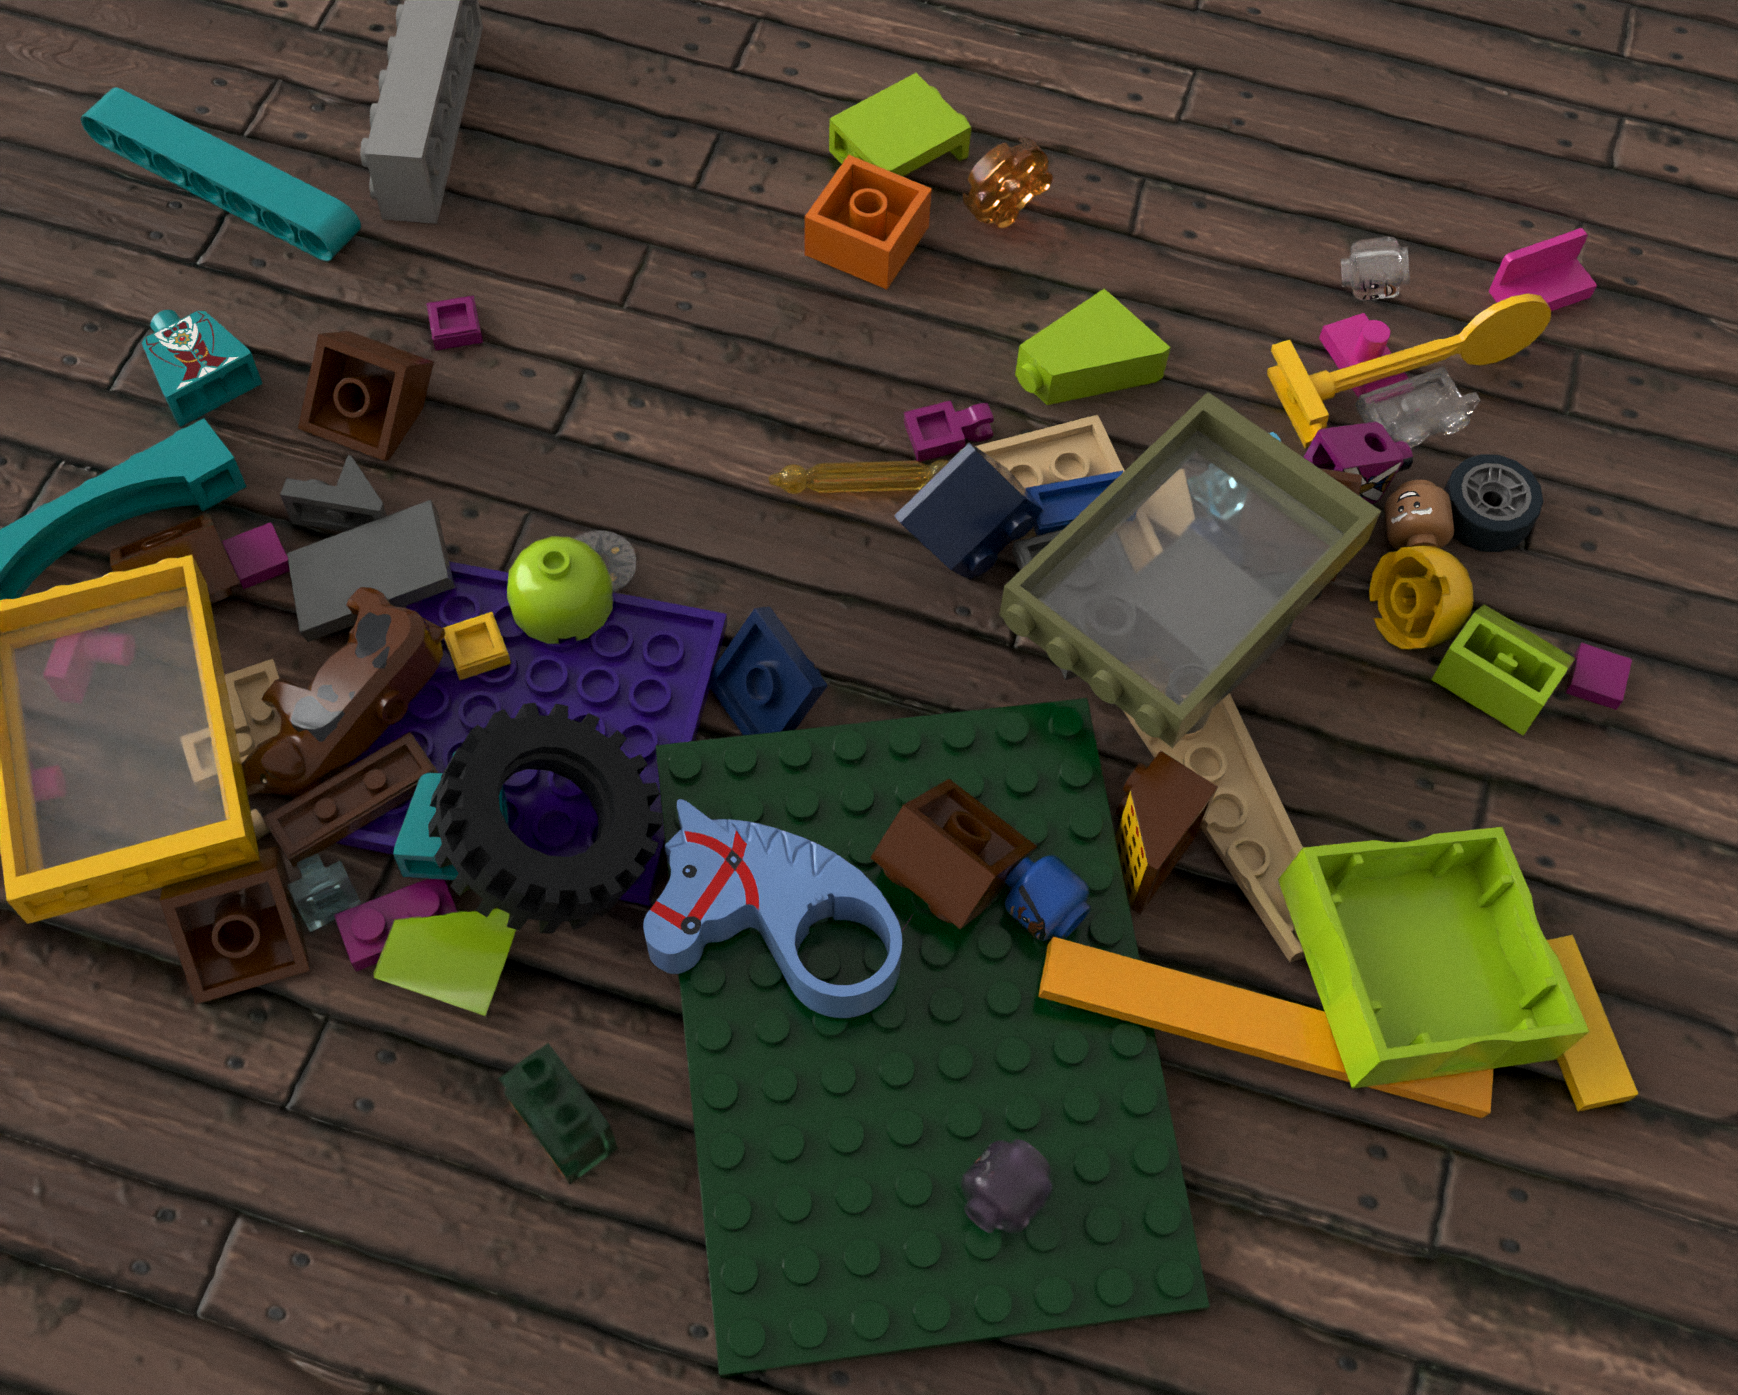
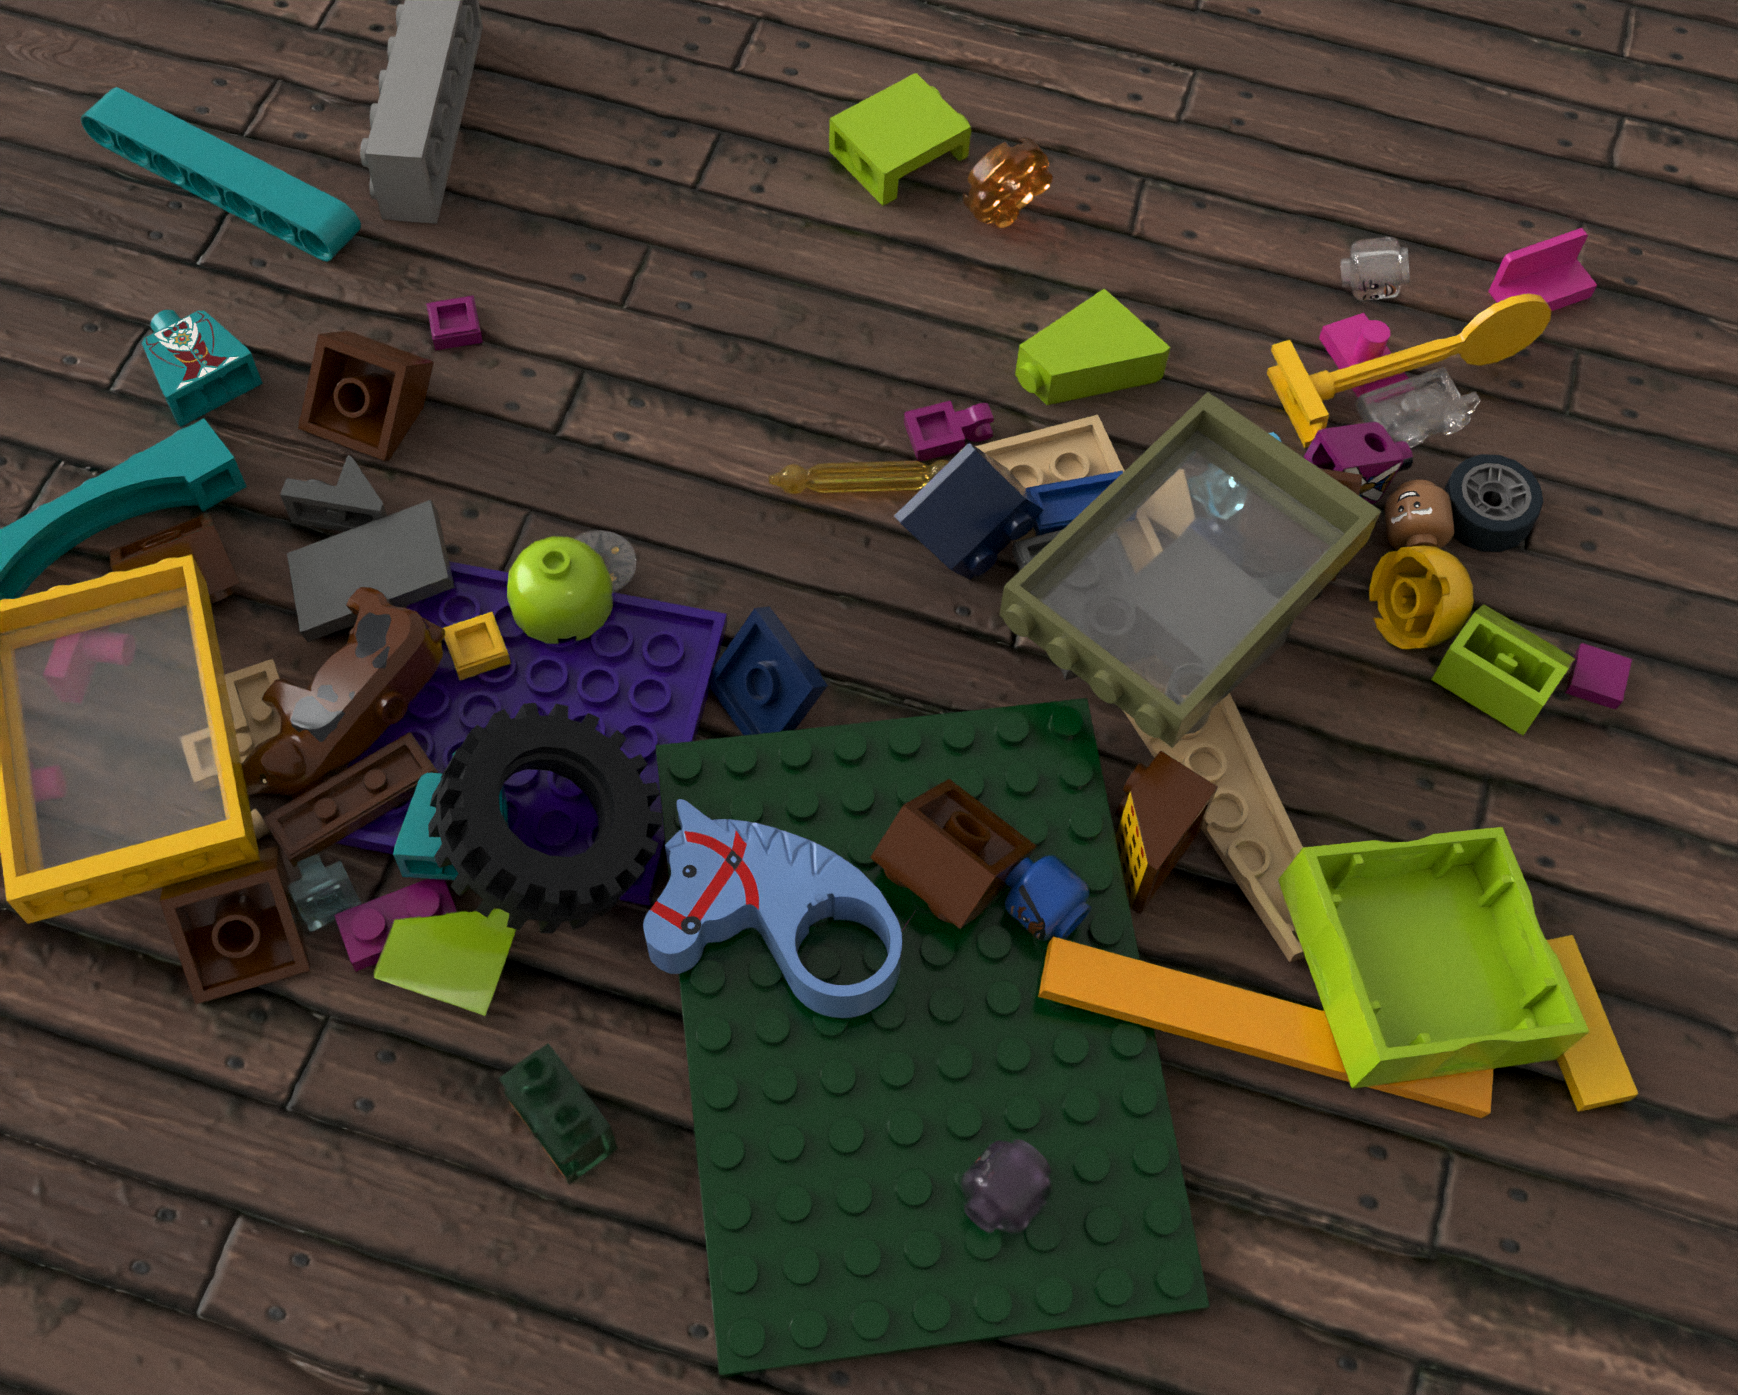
magenta tile [222,522,290,589] -> none
orange brick [805,155,932,290] -> none

